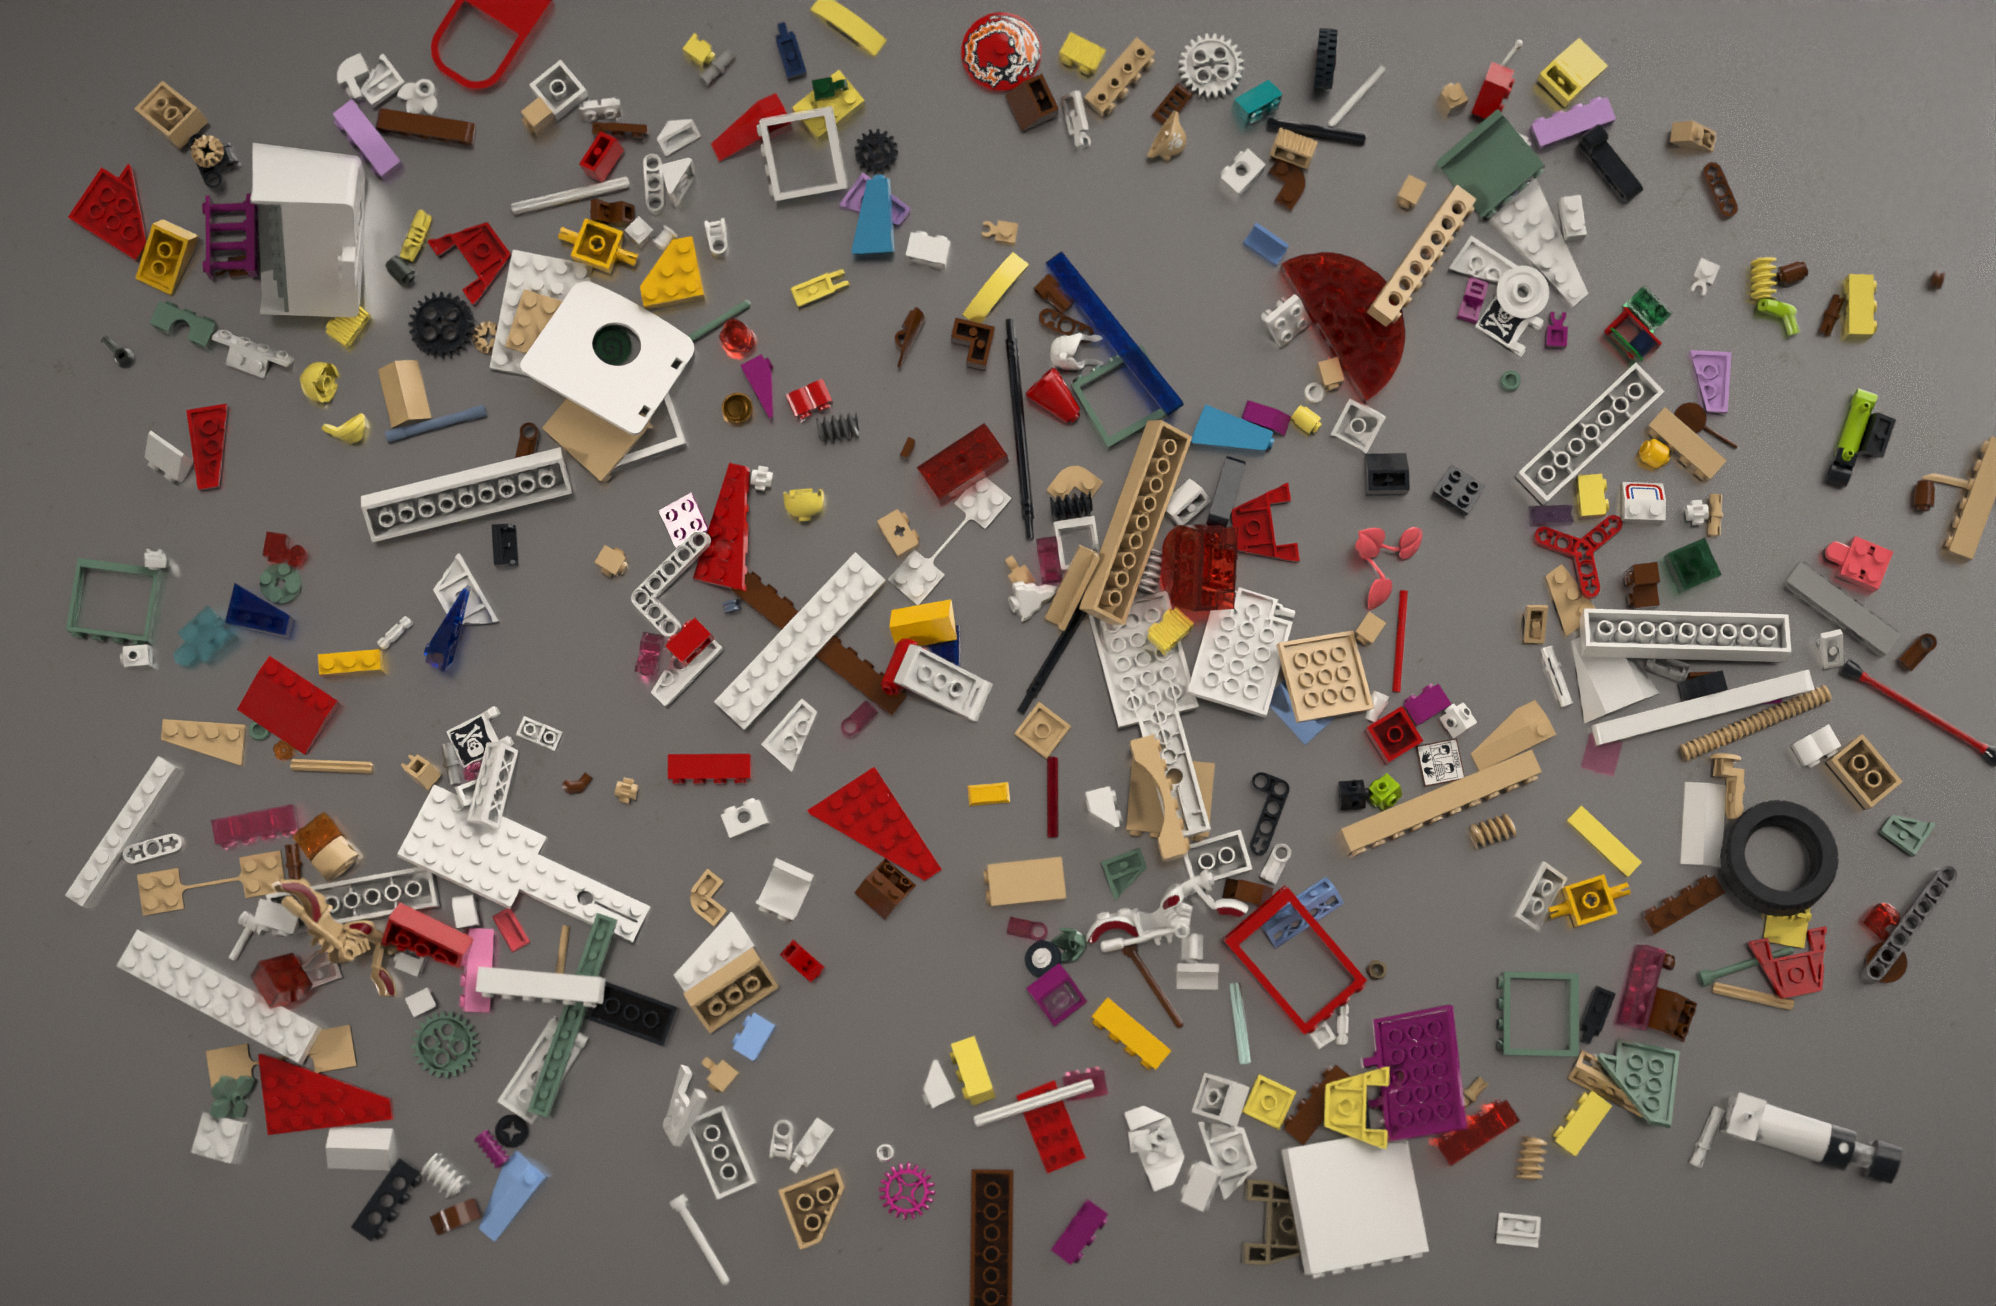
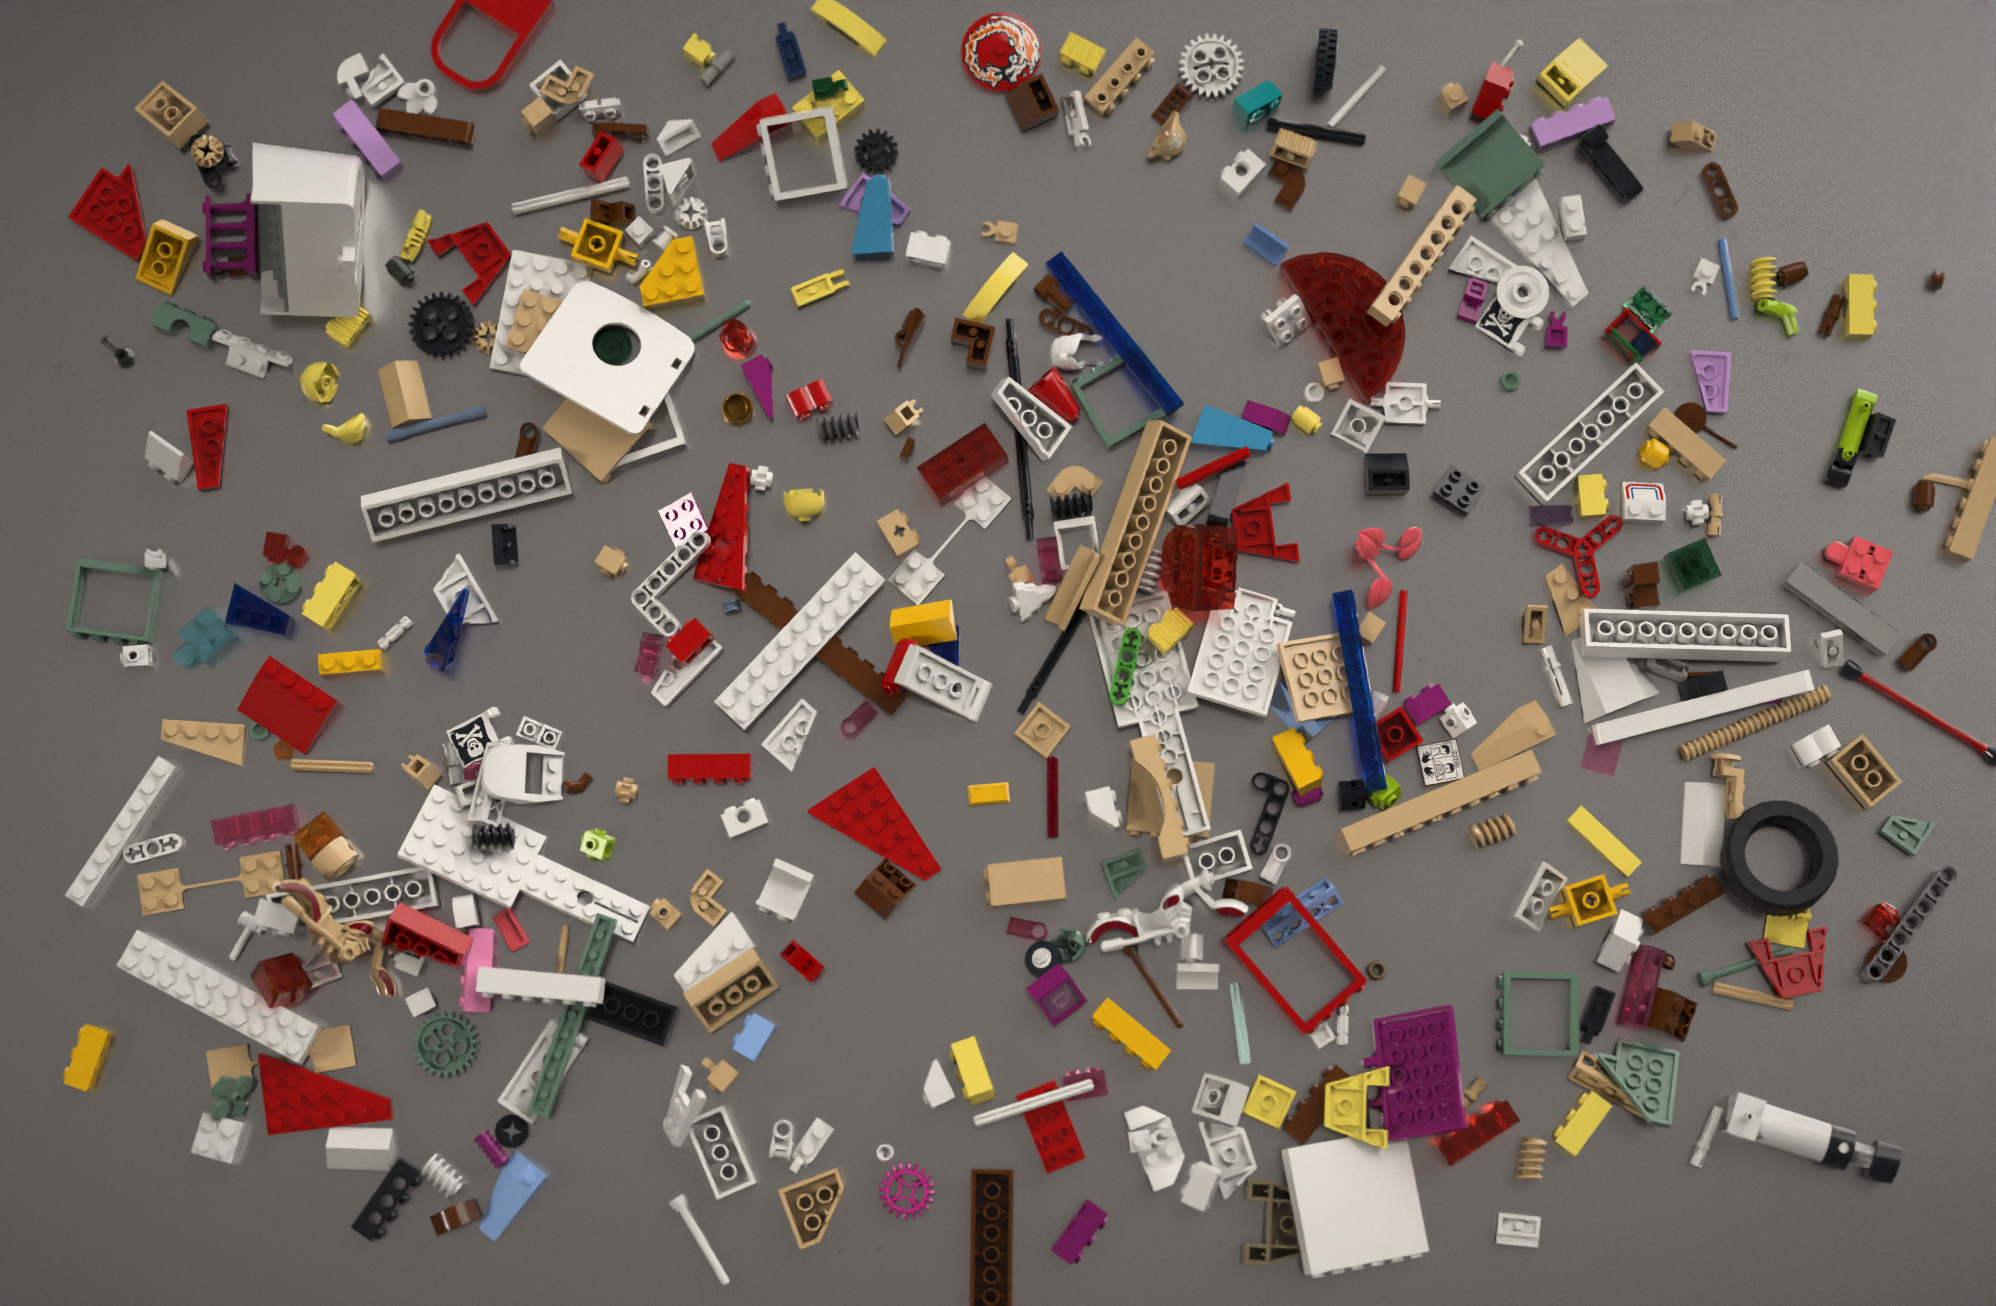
none -> yellow brick [63,1024,113,1092]
none -> light yellow brick [302,562,362,632]
none -> black piece [472,823,515,850]
none -> white slope [482,744,565,804]
none -> tan plate [539,65,594,105]
none -> lime brick [580,828,616,859]
none -> white arm [625,259,651,284]
none -> tan brick [650,898,683,931]
none -> white gear [675,197,707,230]
none -> tan brick [883,399,923,435]
none -> white wedge [991,377,1072,461]
none -> bright green beam [1110,628,1141,706]
none -> red axle [1176,446,1251,490]
none -> yellow brick [1272,727,1324,796]
none -> magenta brick [1292,787,1324,807]
none -> clear blue plate [1332,589,1389,794]
none -> white plate [1370,382,1441,425]
none -> white brick [1596,909,1644,972]
none -> medium blue bar [1718,239,1739,319]

